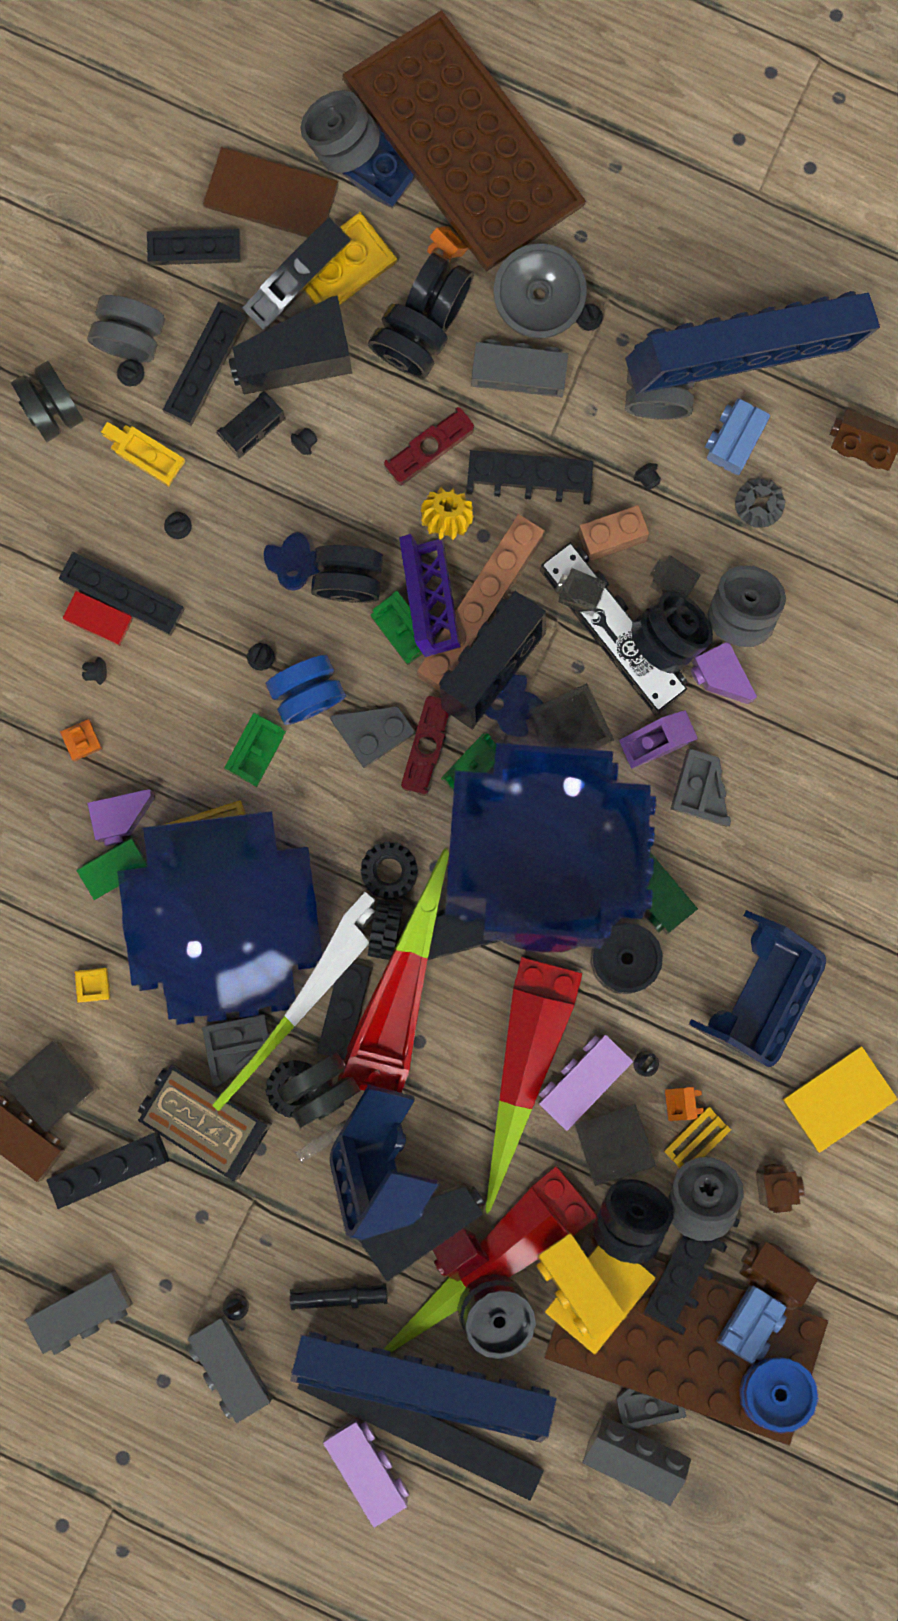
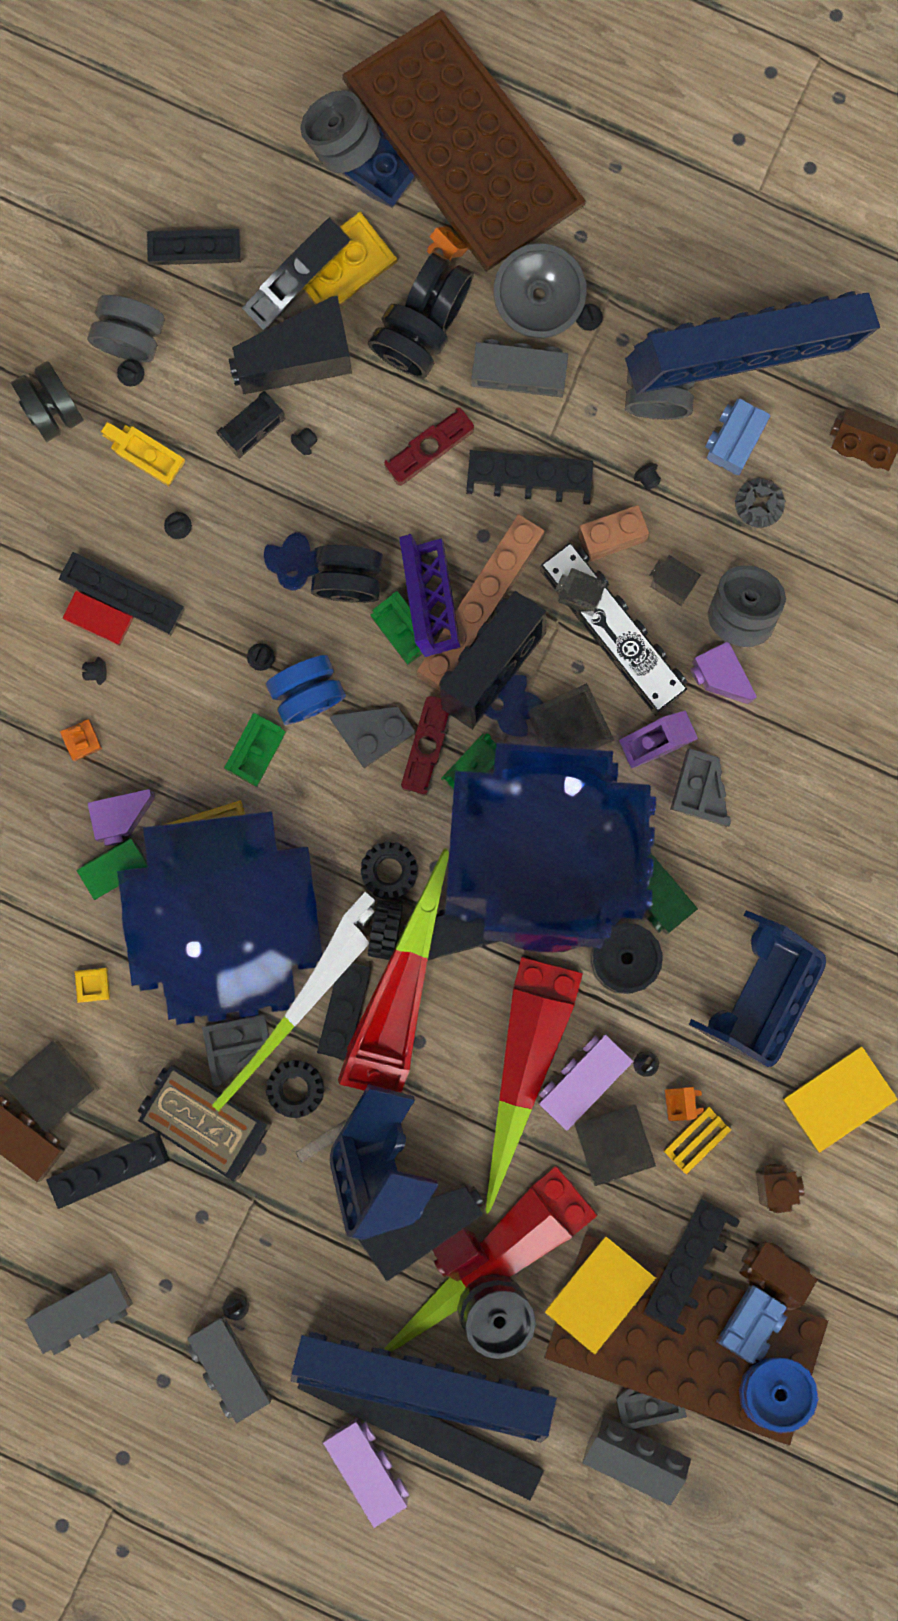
black plate [162,301,247,426] -> none
reddish brown tile [203,147,339,238] -> none
pearl dark grey wheel [277,1052,361,1128] -> none
black pin [290,1283,388,1310] -> none
yellow gear [420,487,473,540] -> none
yellow brick [536,1234,627,1339] -> none
black wheel [593,1179,674,1264] -> none
black wheel [631,591,713,674] -> none
dark grey wheel [668,1157,744,1241] -> none

